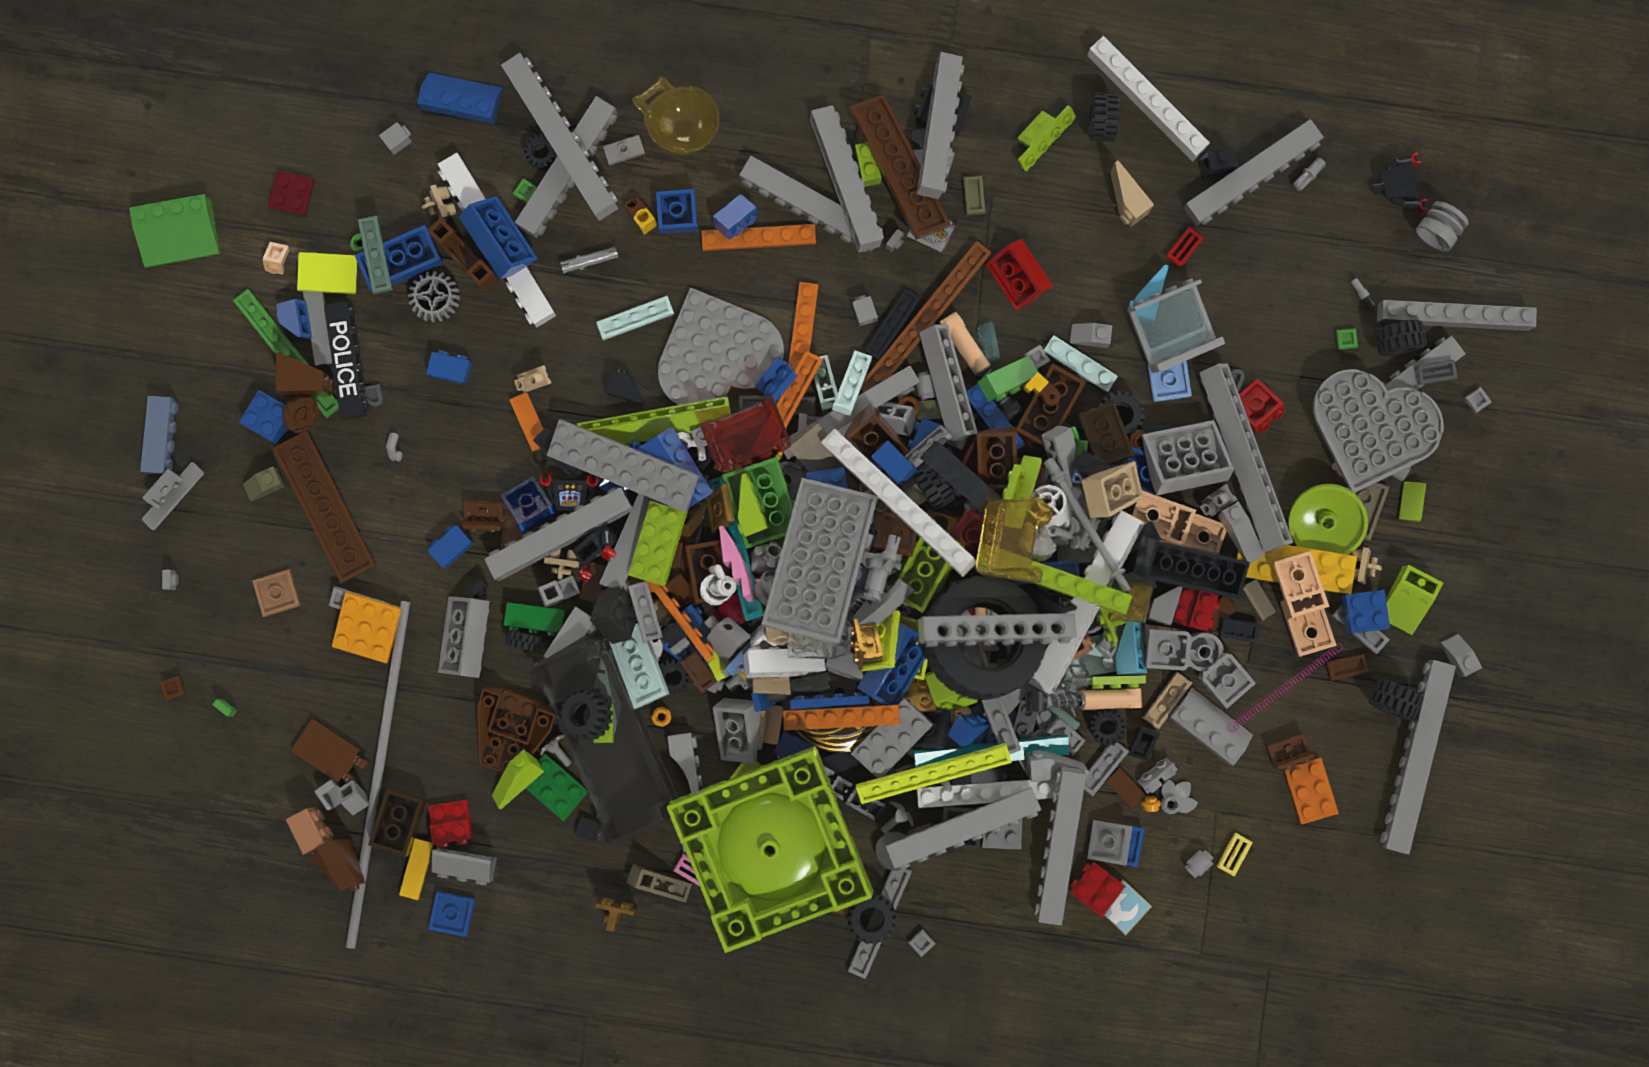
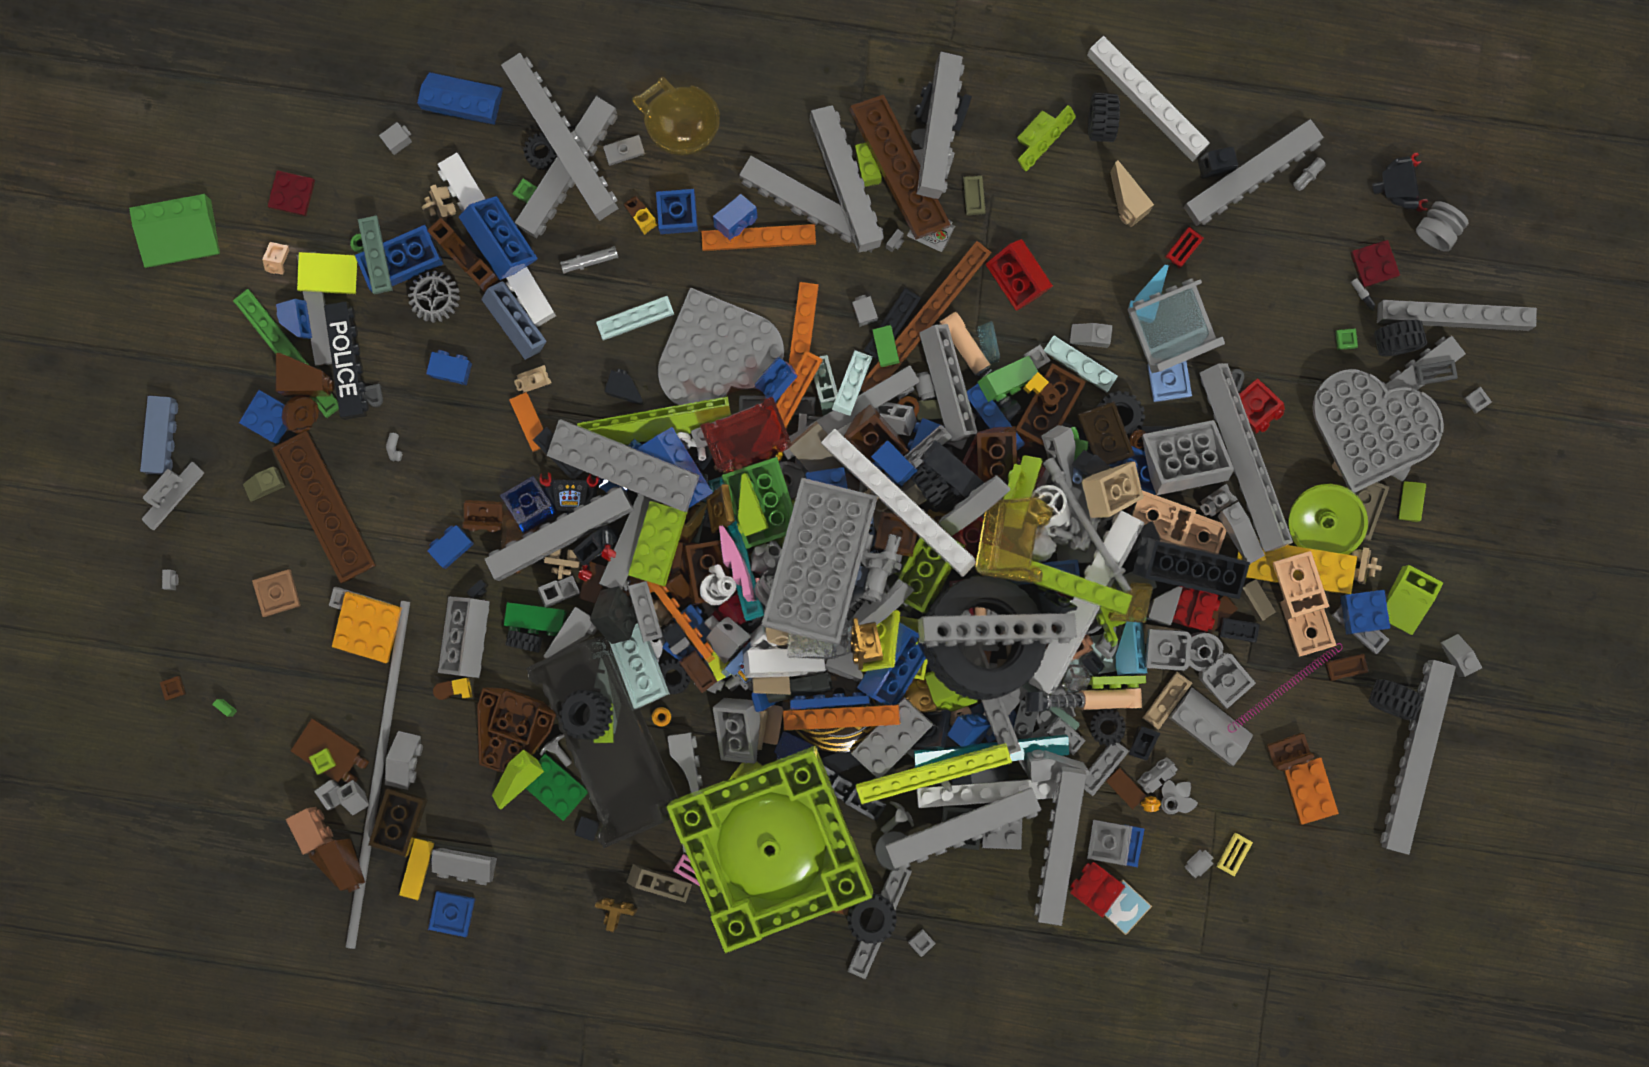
red plate [428,800,473,848] -> none
none -> lime tile [309,748,336,775]
none -> light grey brick [385,731,423,790]
none -> leg [433,678,473,700]
none -> sand blue brick [481,281,547,360]
none -> bright green tile [873,325,900,367]
none -> light grey slope [938,476,1010,536]
none -> black tile [1082,652,1105,677]
none -> dark red plate [1351,240,1400,288]

